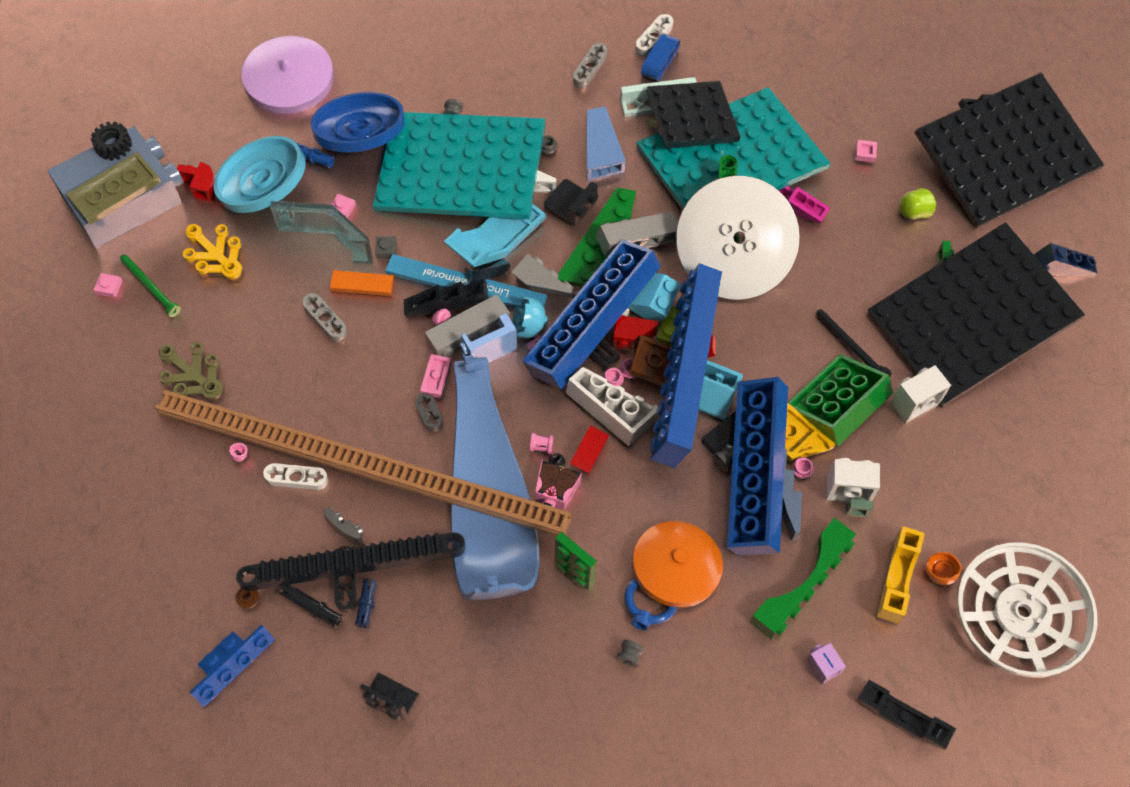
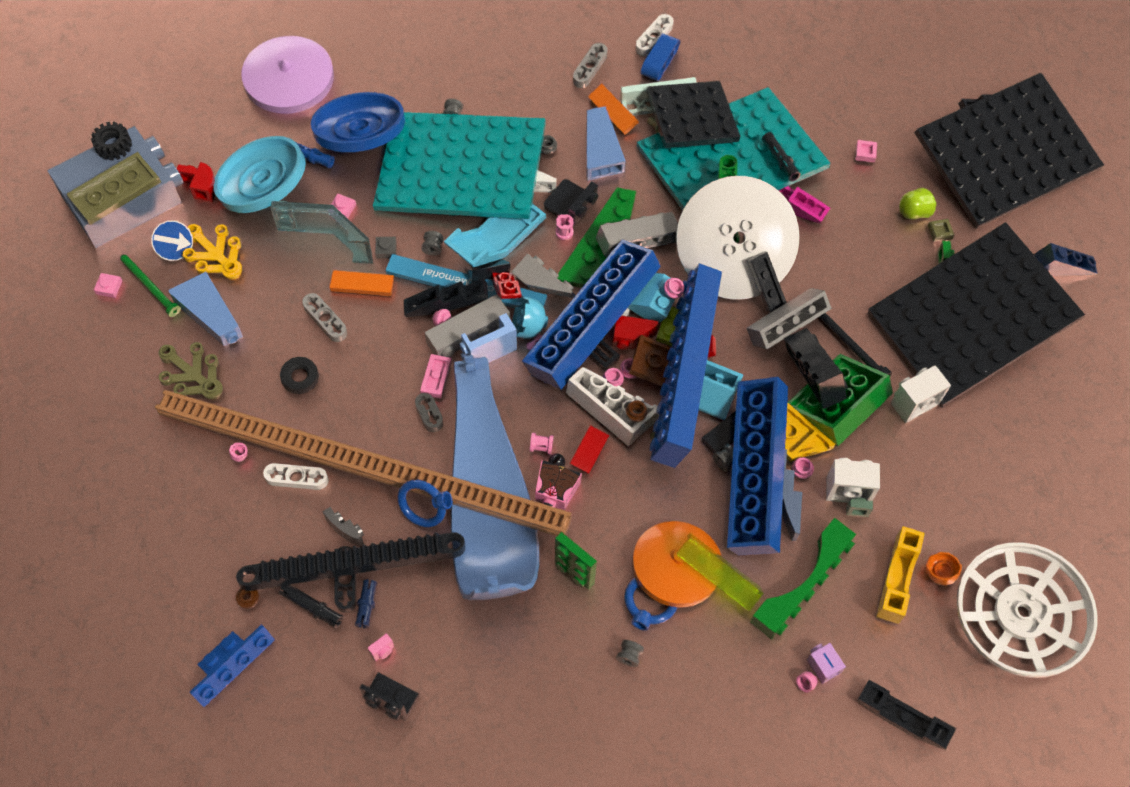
none -> blue piece [151,221,193,261]
none -> medium blue slope [168,272,243,346]
none -> black tyre [280,357,319,394]
none -> bright pink plate [368,633,394,661]
none -> blue piece [397,480,453,527]
none -> dark grey wheel [421,231,444,255]
none -> red slope [492,272,522,299]
none -> bright pink bush [556,214,573,240]
none -> orange tile [588,83,639,135]
none -> reddish brown plate [625,401,647,422]
none -> bright pink plate [664,278,684,299]
none -> clear neon green panel [677,533,764,611]
none -> black tile [747,251,787,314]
none -> light grey brick [747,288,832,349]
none -> black pin [762,132,801,181]
none -> black wedge [784,328,848,409]
none -> bright pink hinge [796,671,818,692]
none -> olive tile [928,219,954,242]

